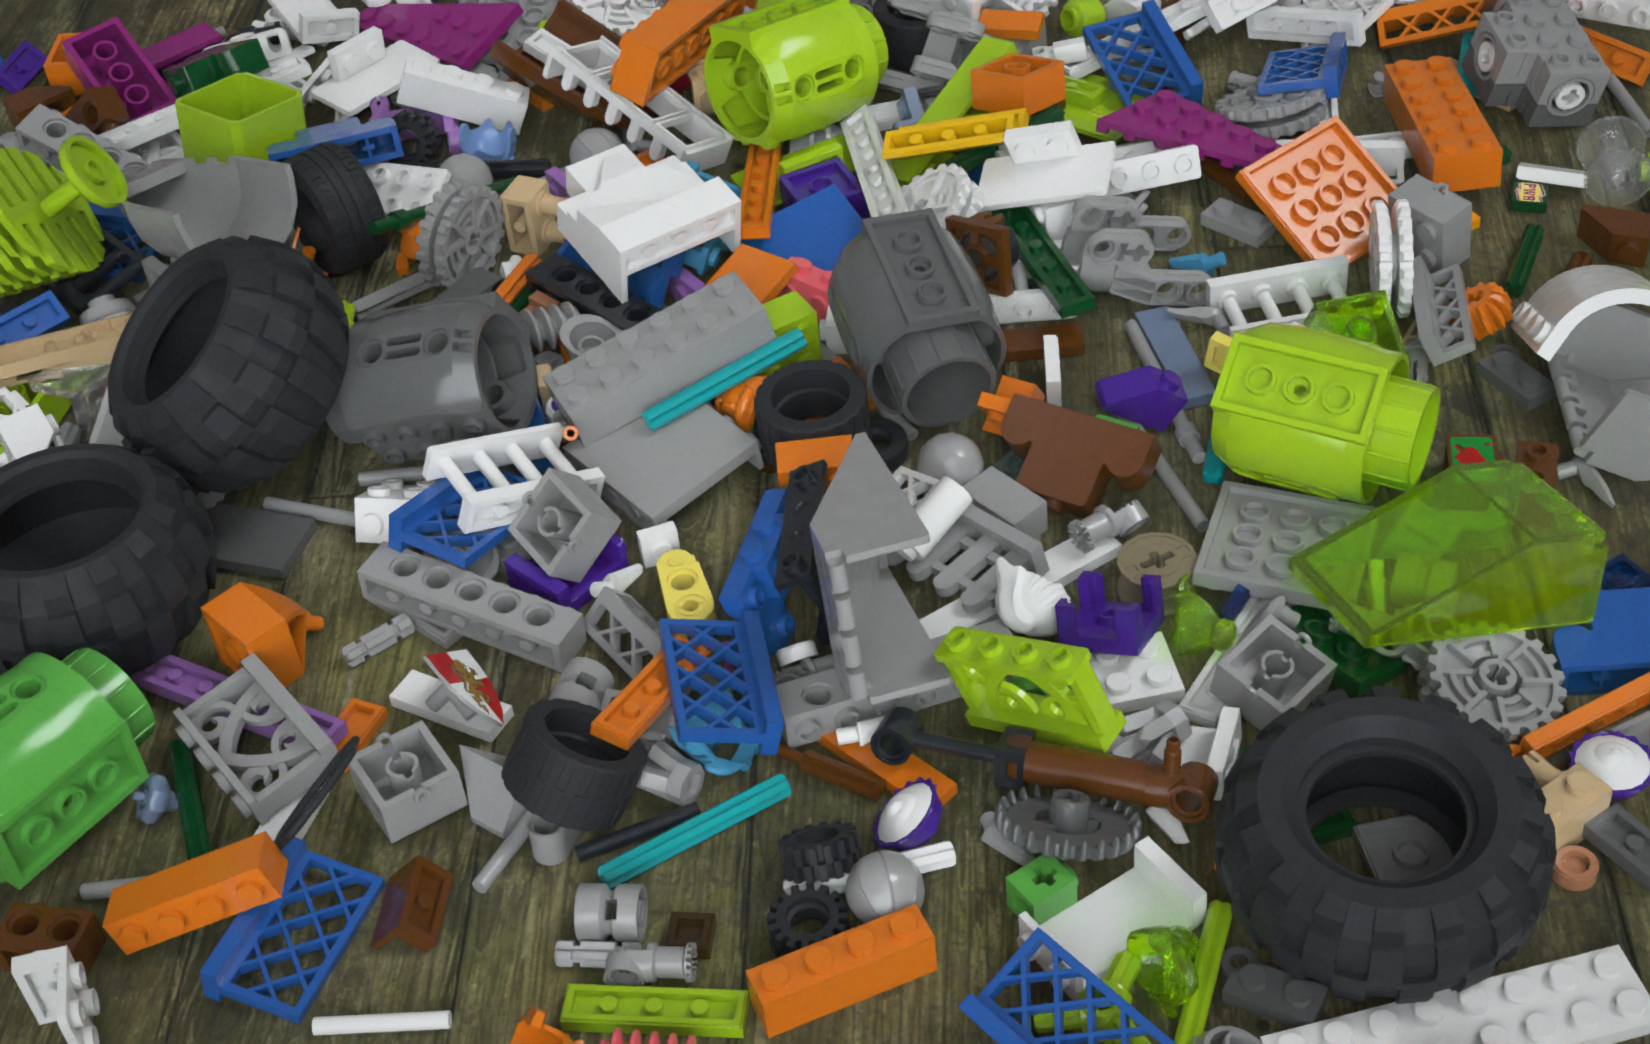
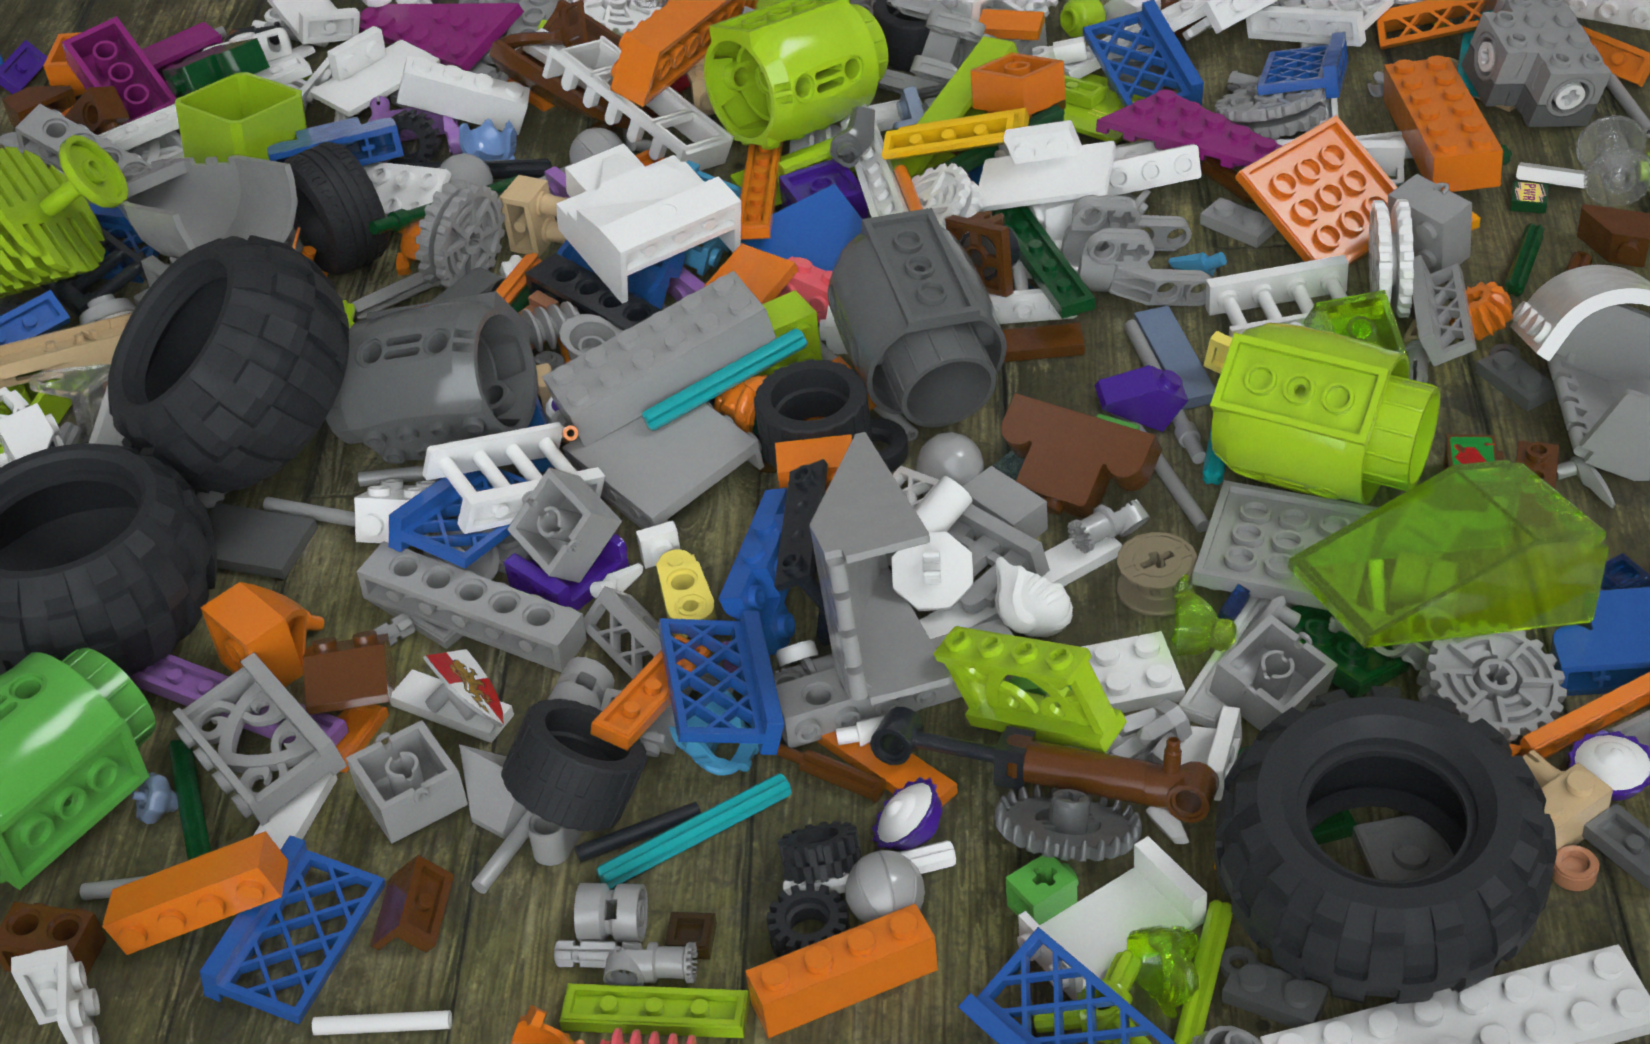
black piece [274,736,360,851] -> none
light grey rock [636,740,705,806] -> none
orange brick [977,375,1046,436] -> none
light grey bar [980,811,1036,866] -> none
white tile [1043,335,1062,407] -> none
dark purple panel [1055,571,1165,656] -> none
light grey bar [1165,306,1231,335] -> none
none -> reddish brown slope [303,630,397,715]
none -> reddish brown piece [499,0,588,50]
none -> dark grey arm [830,106,875,168]
none -> white piece [892,531,974,611]
none -> orange piece [894,165,923,211]

